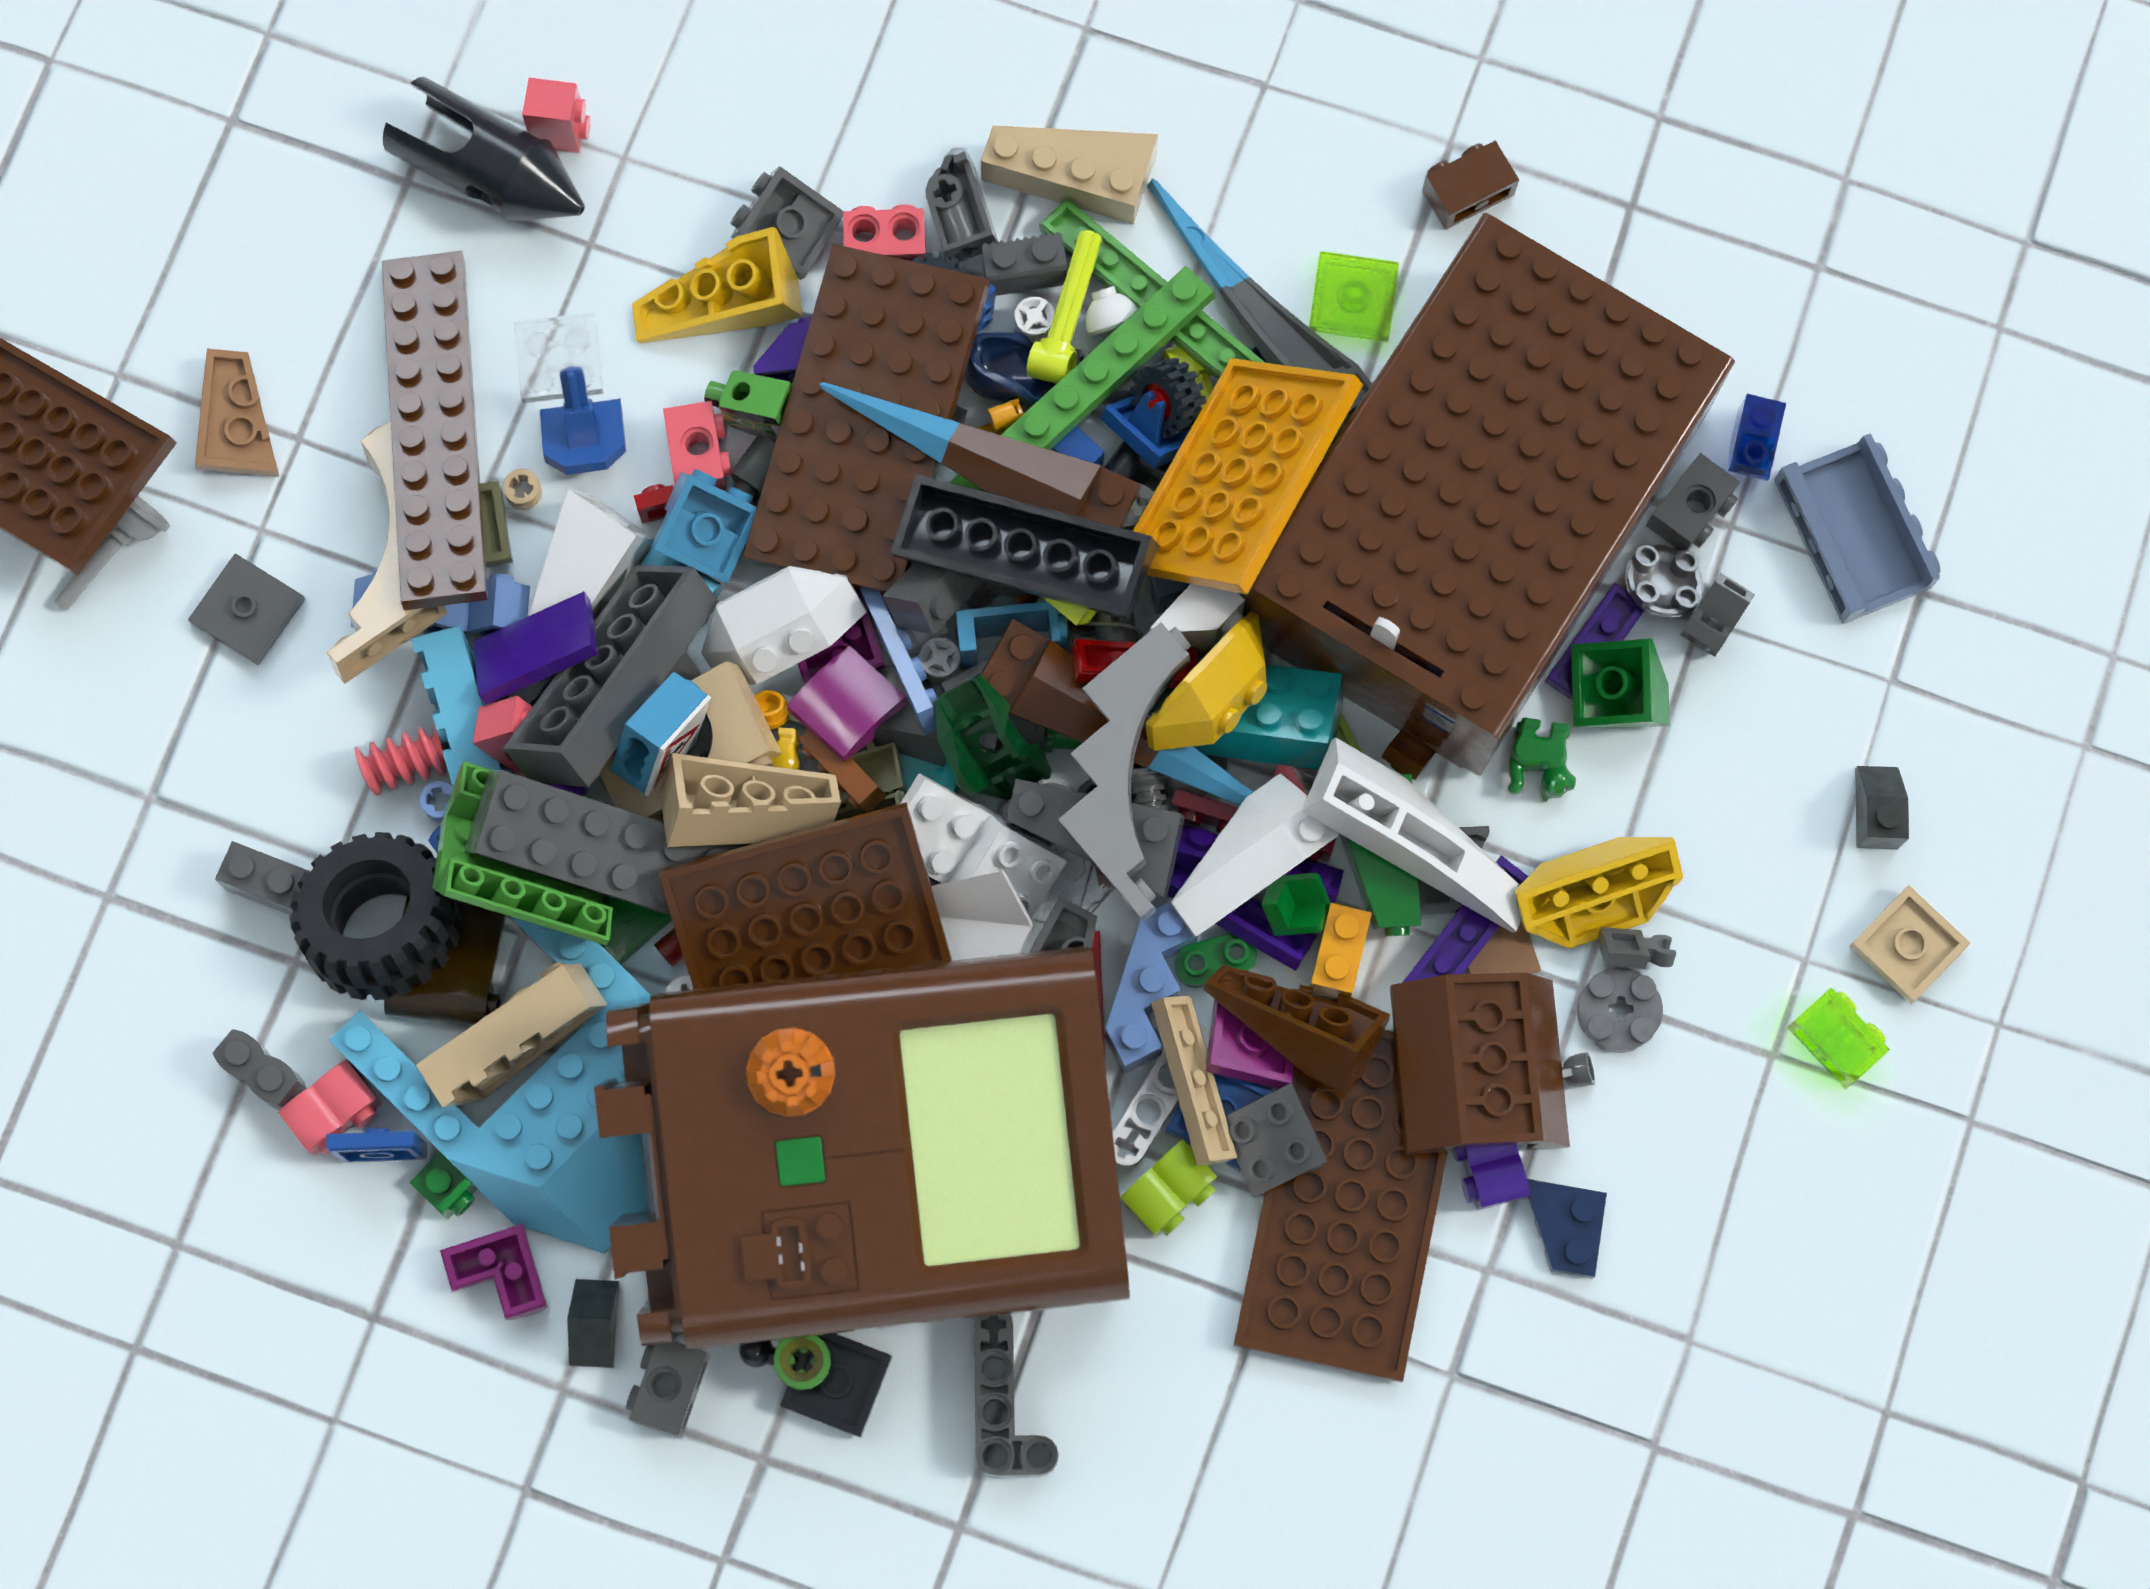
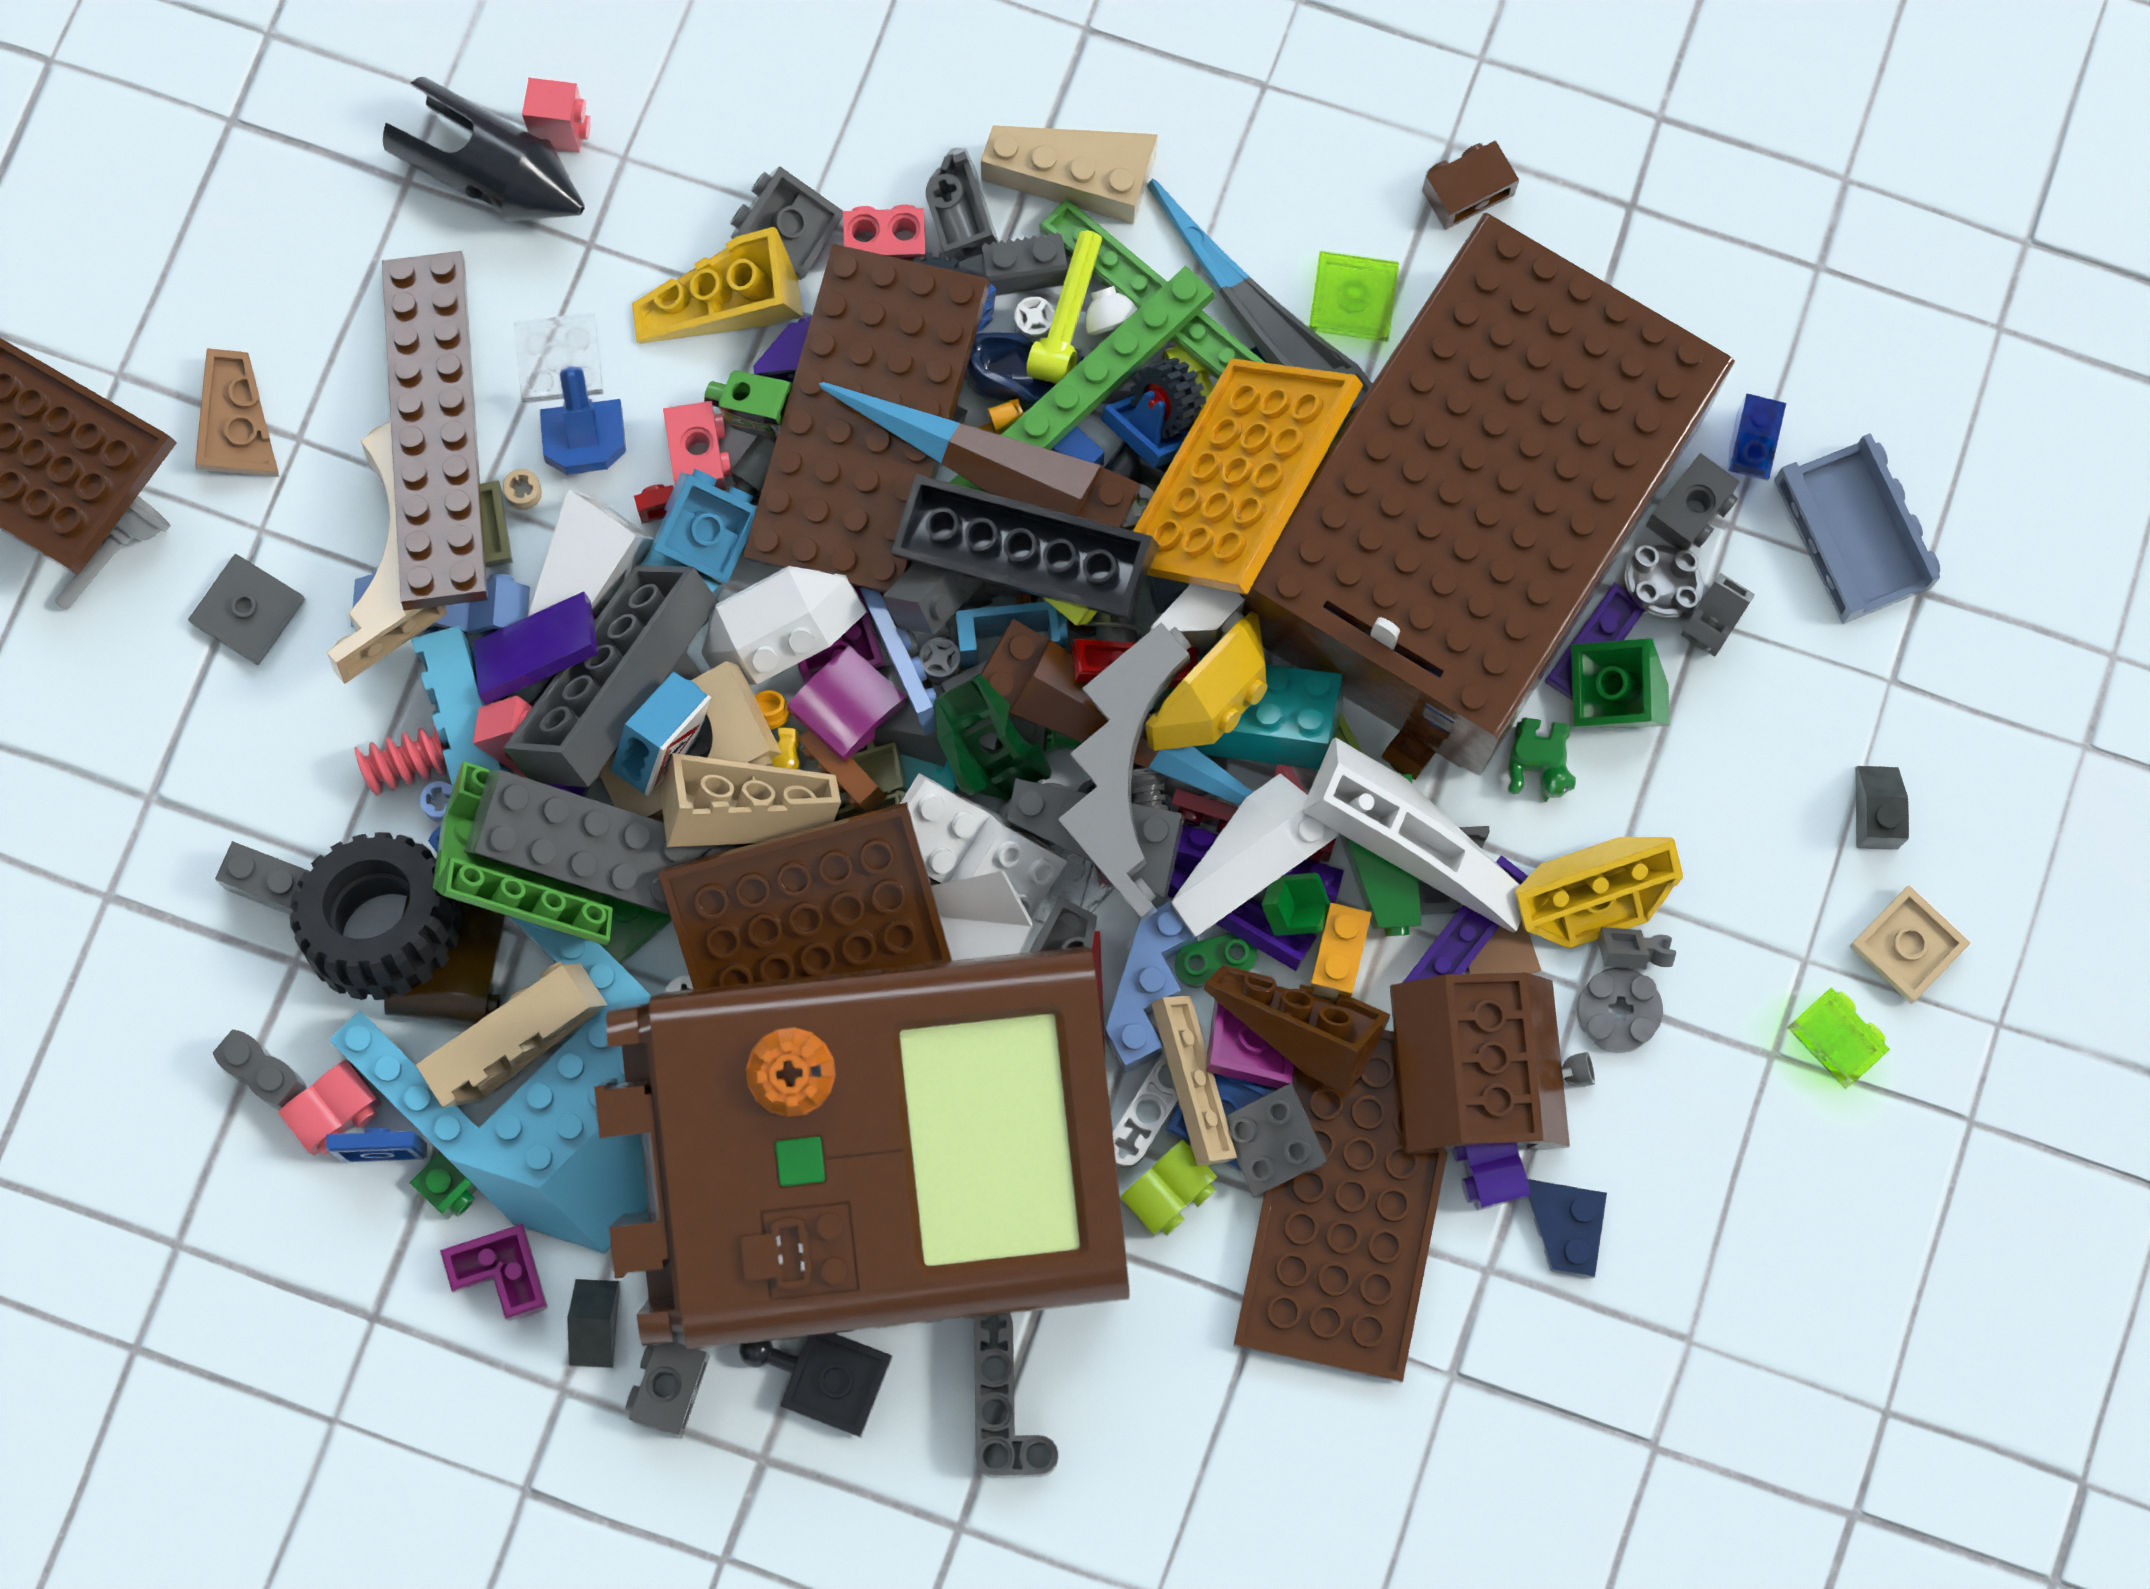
clear red hinge [653,928,684,967] -> none
piece [773,1336,831,1390] -> none

